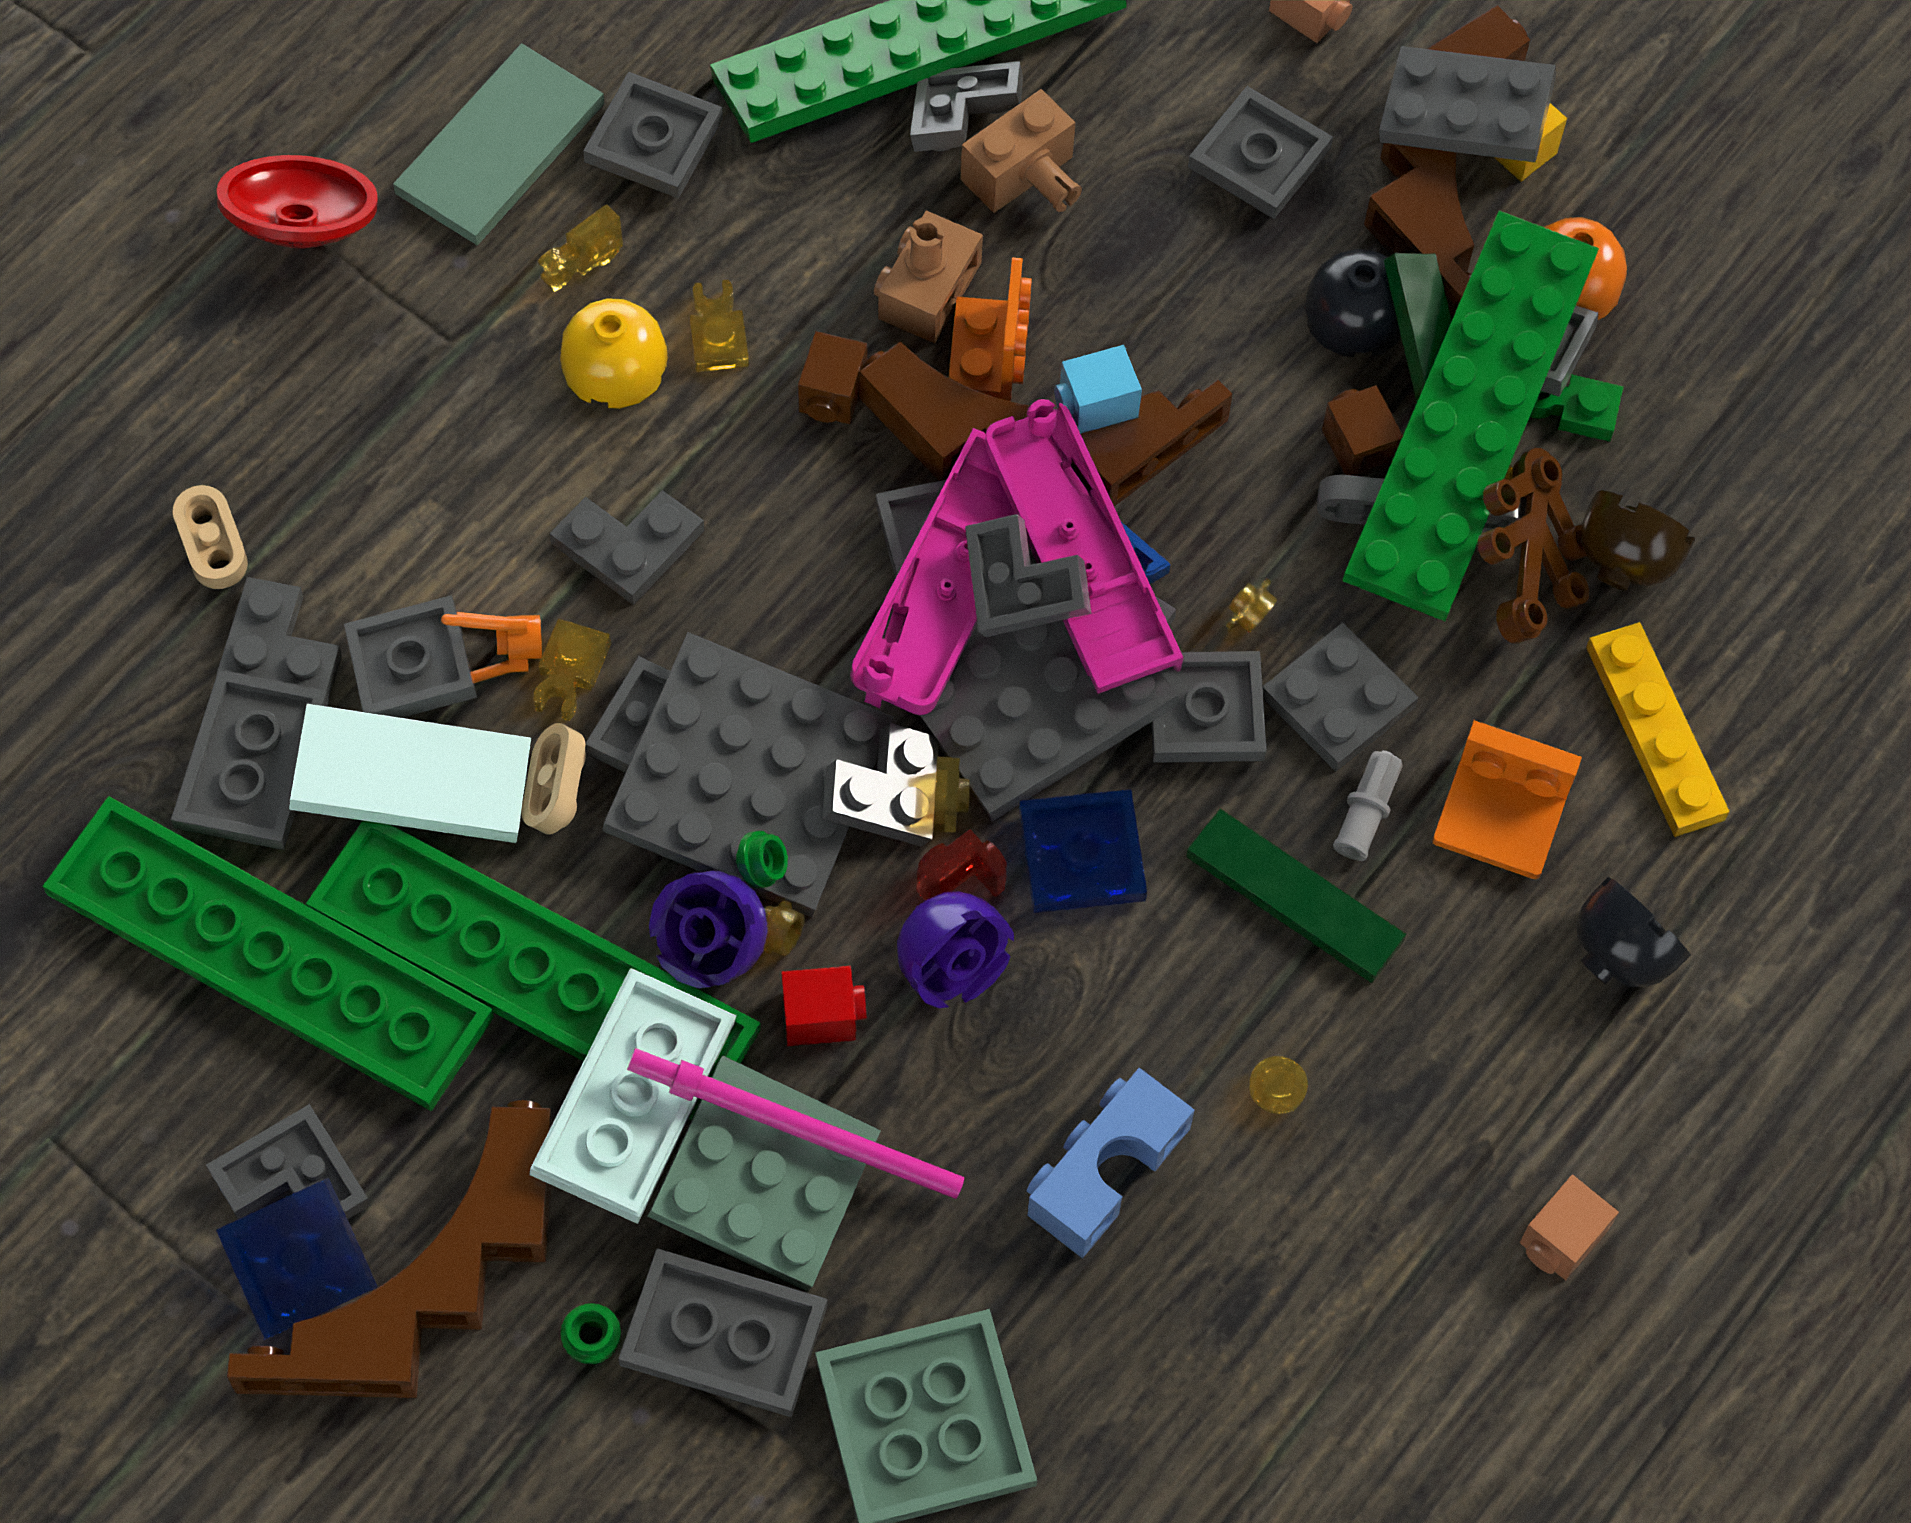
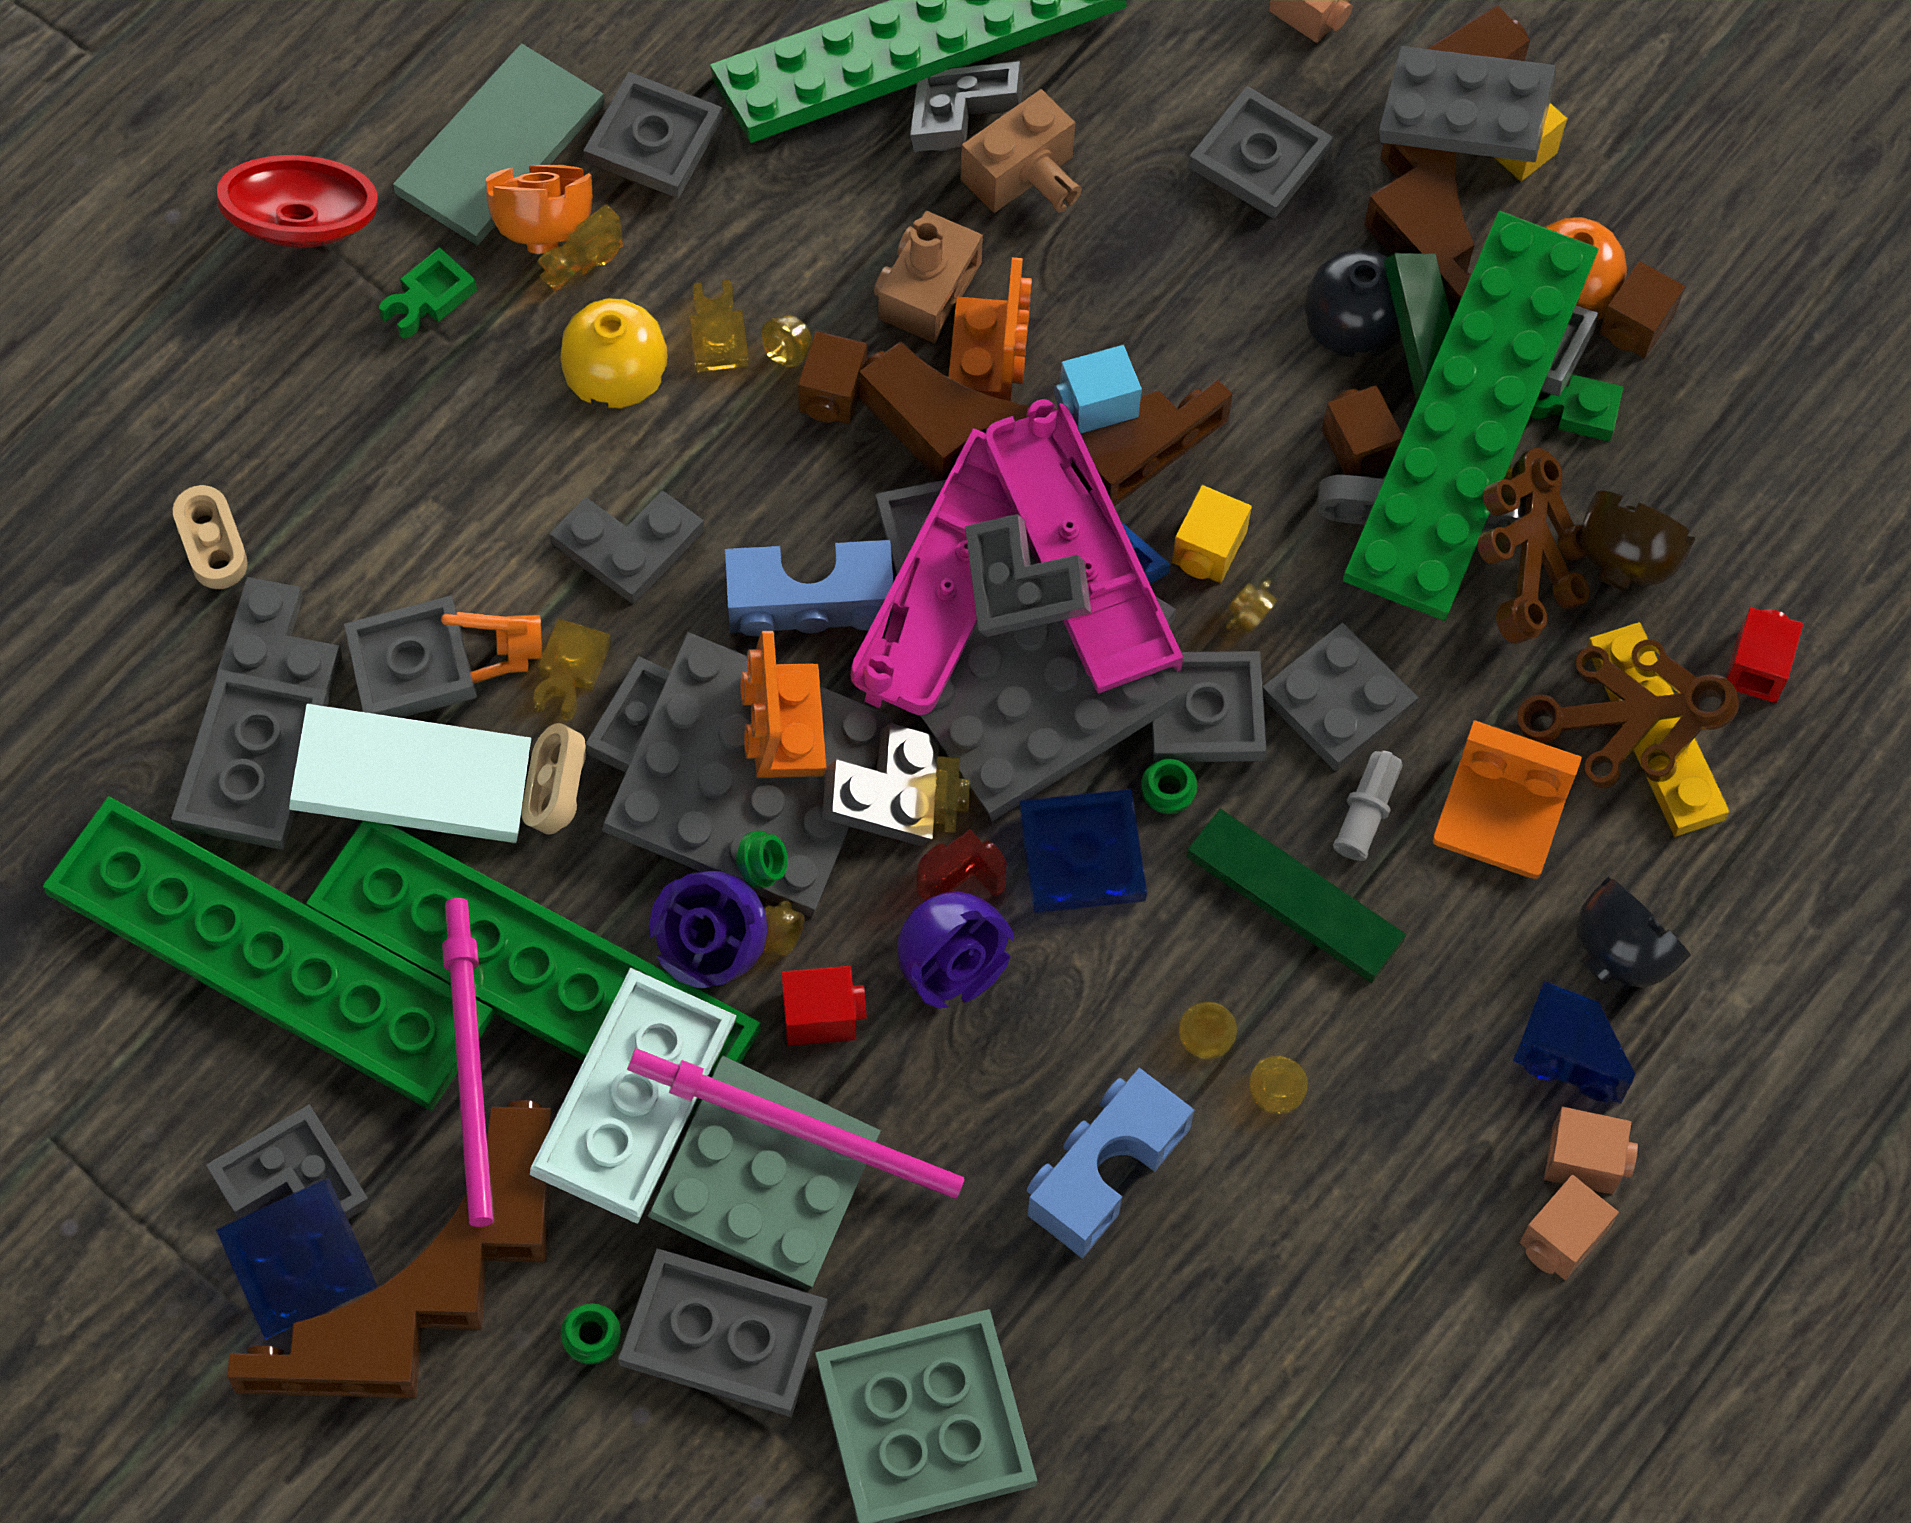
none -> green plate [379,247,477,339]
none -> dark pink bar [442,898,493,1227]
none -> orange cylinder [485,165,593,254]
none -> medium blue arch [725,540,893,636]
none -> orange bracket [740,631,827,778]
none -> clear yellow plate [761,315,812,367]
none -> green plate [1141,759,1197,814]
none -> yellow brick [1171,485,1252,583]
none -> clear yellow plate [1179,1002,1237,1059]
none -> clear blue slope [1513,981,1635,1104]
none -> reddish brown plant [1517,639,1739,788]
none -> nougat brick [1544,1107,1638,1195]
none -> reddish brown brick [1599,261,1685,359]
none -> red brick [1726,607,1804,703]

